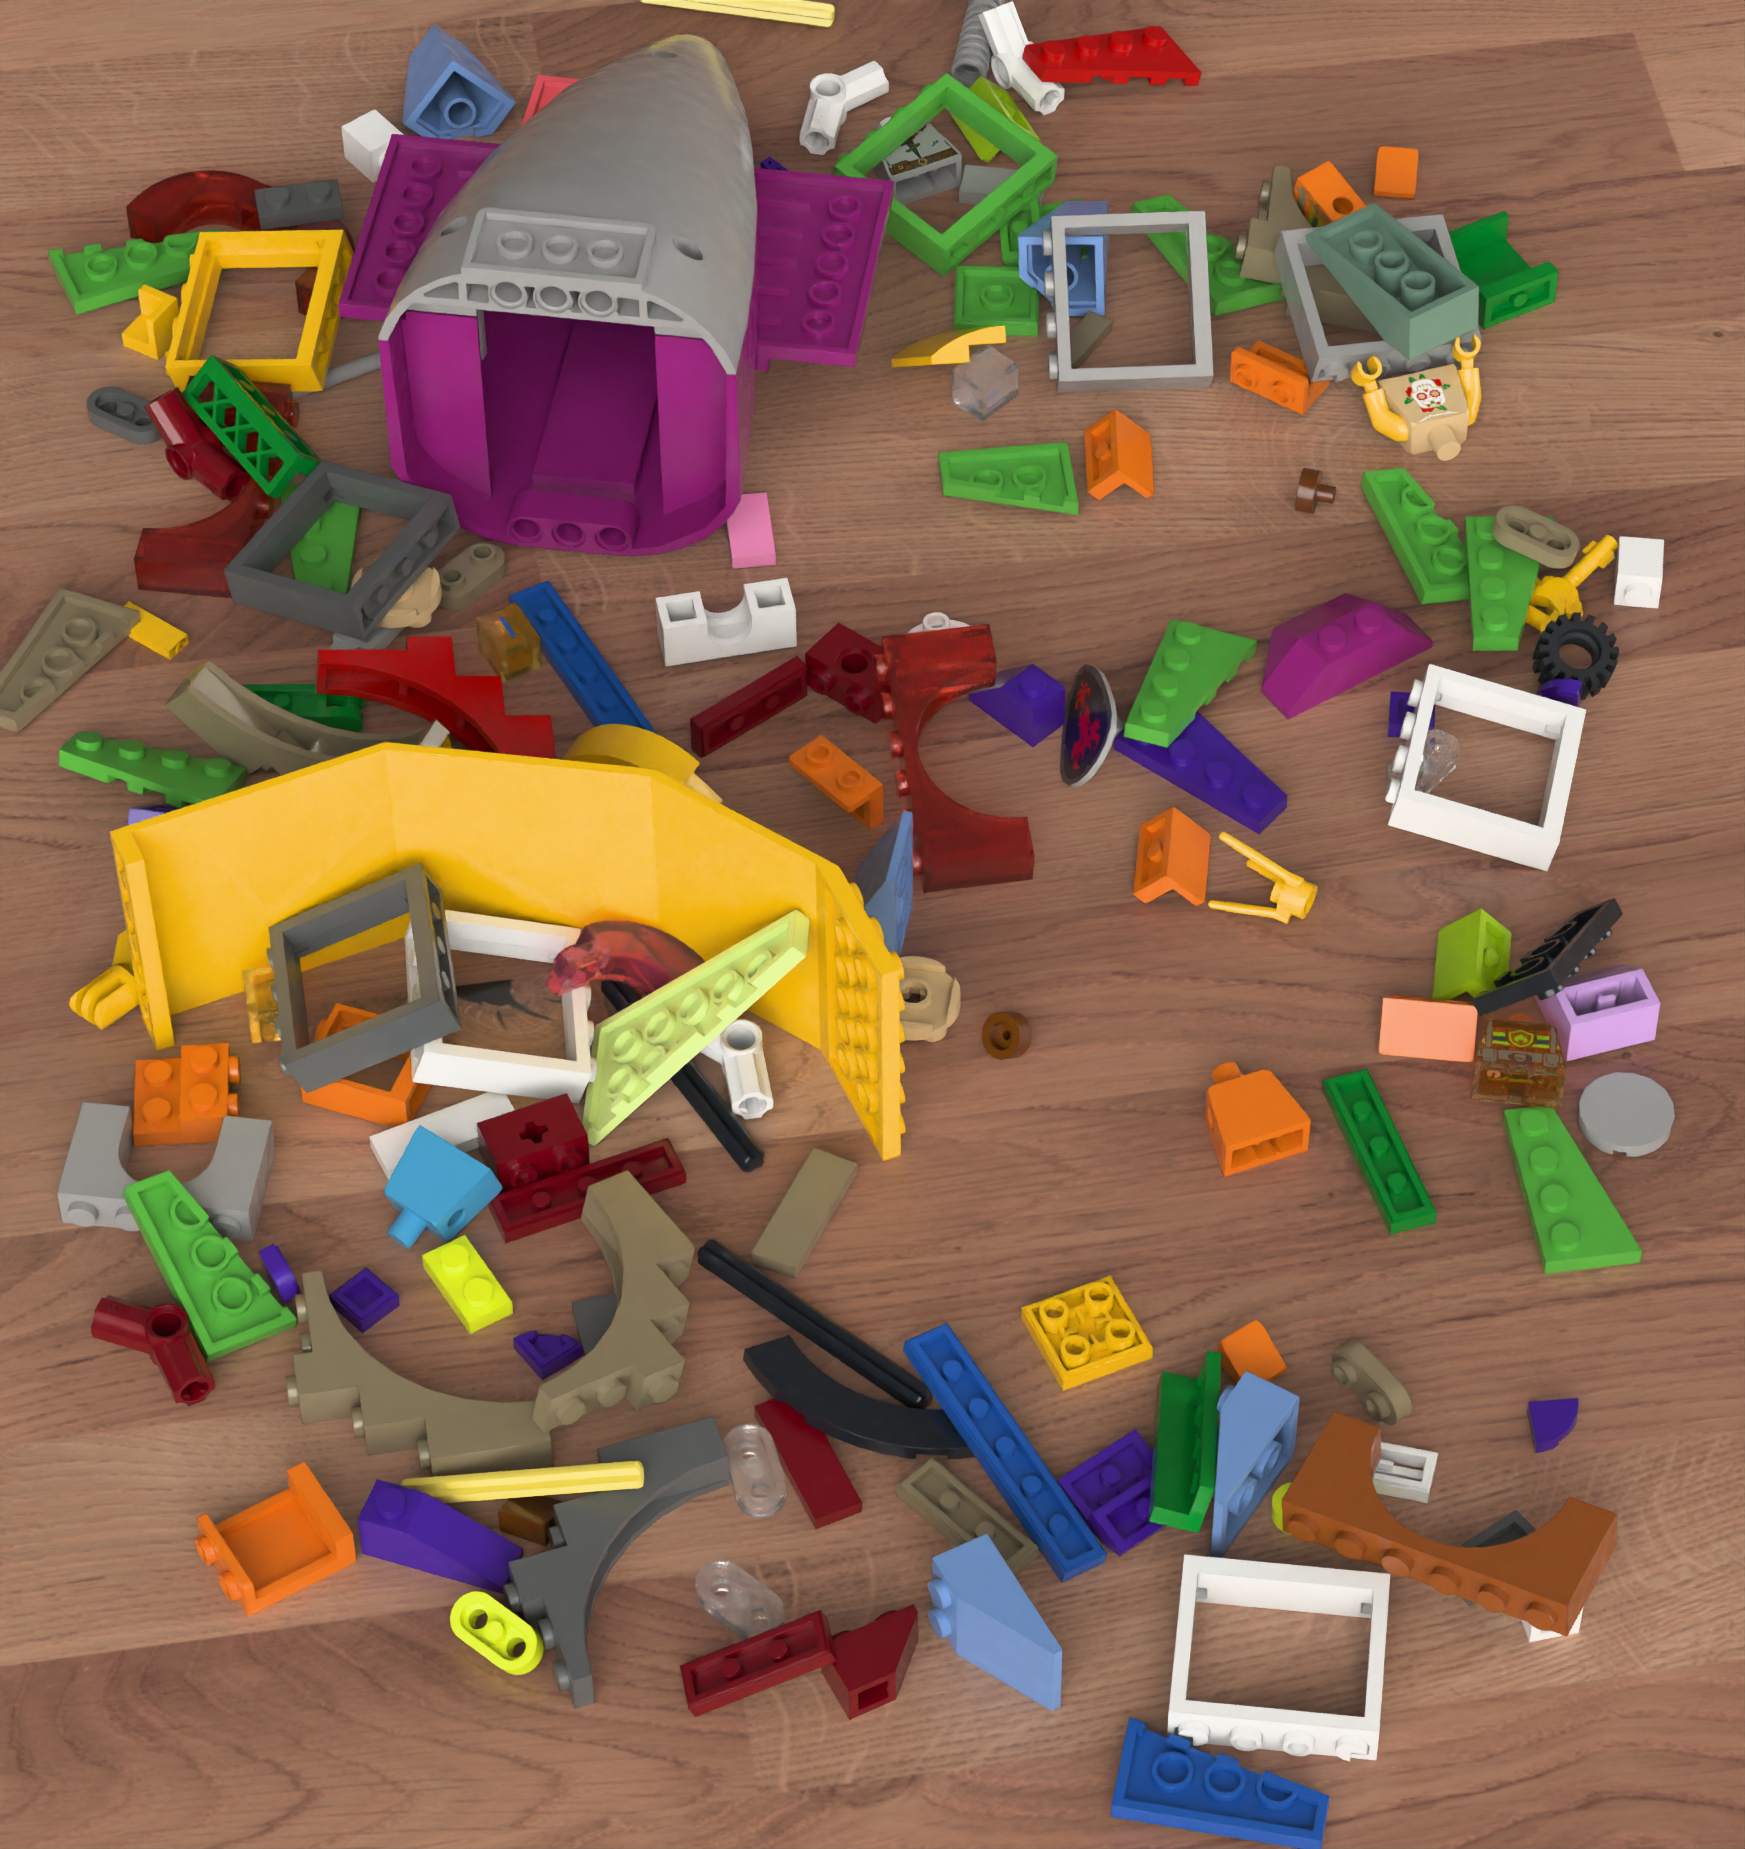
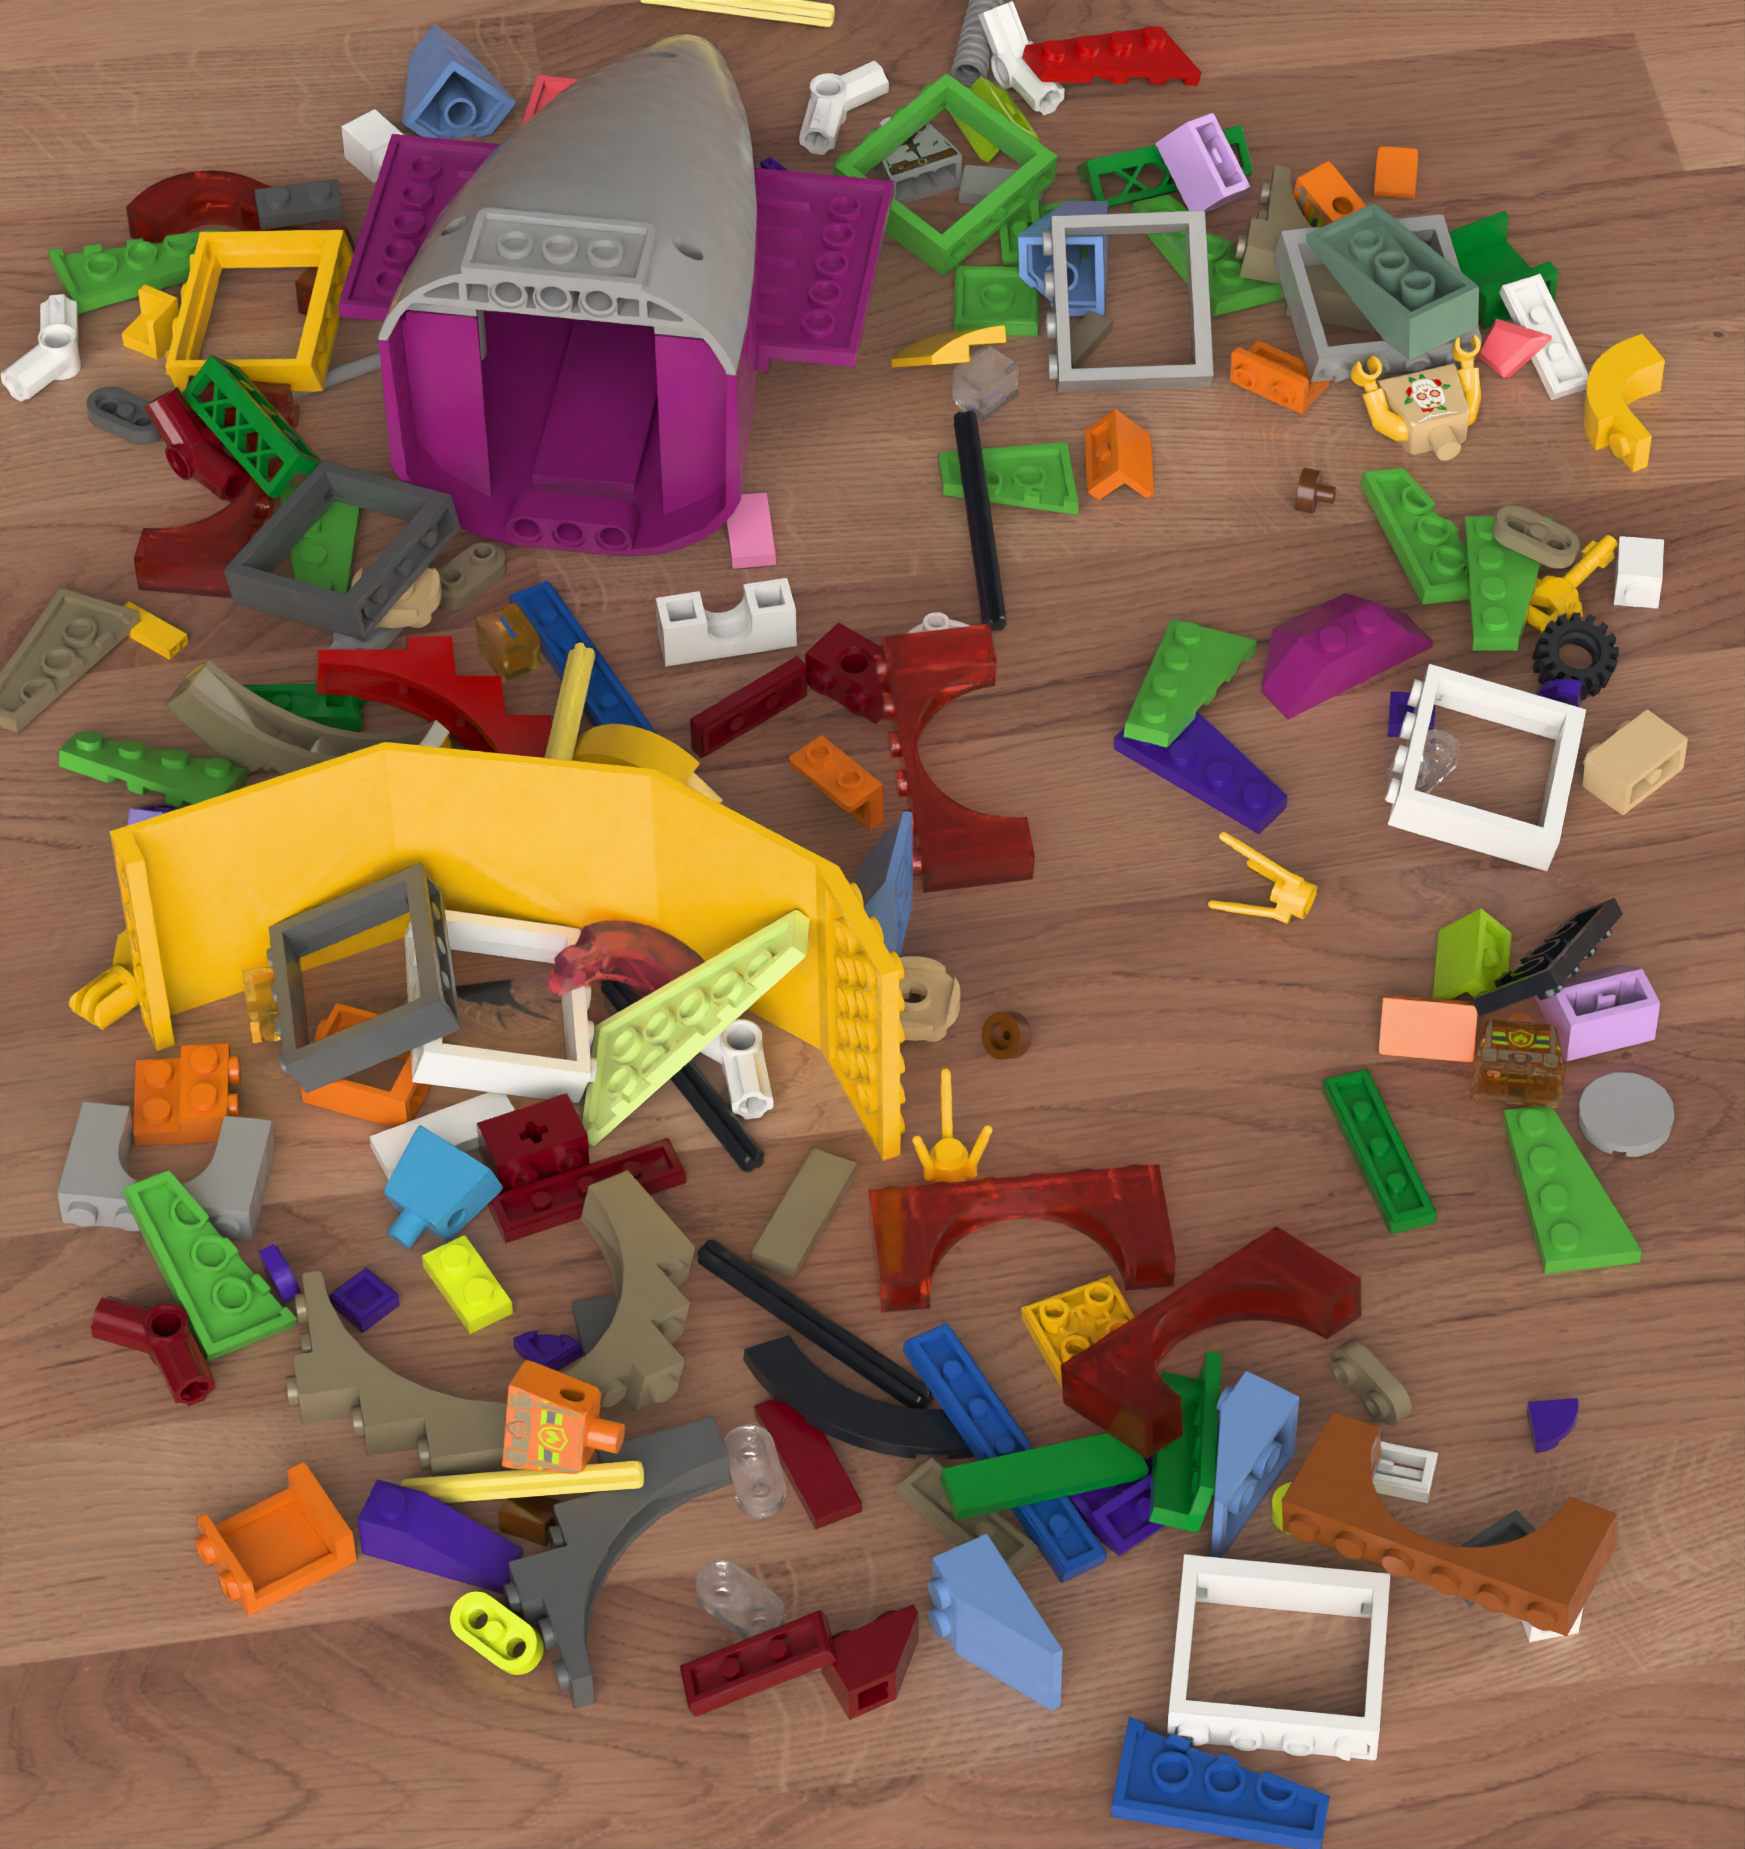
dark purple slope [969,664,1065,747] -> none
shield [1060,664,1124,788] -> none
orange panel [1133,806,1211,906] -> none
orange torso [1205,1062,1311,1177] -> none
orange slope [1218,1319,1287,1383] -> none
none -> white piece [1,294,81,402]
none -> orange torso [502,1360,625,1474]
none -> light yellow axle [545,643,595,761]
none -> clear red arch [869,1164,1176,1313]
none -> yellow plant [912,1068,992,1188]
none -> green tile [940,1427,1149,1521]
none -> black axle [953,410,1007,632]
none -> clear red arch [1061,1226,1362,1459]
none -> green fence [1077,125,1254,207]
none -> lavender slope [1155,113,1251,213]
none -> coral piece [1476,319,1552,379]
none -> white tile [1499,274,1589,400]
none -> tan brick [1582,709,1688,816]
none -> yellow arch [1583,334,1665,472]

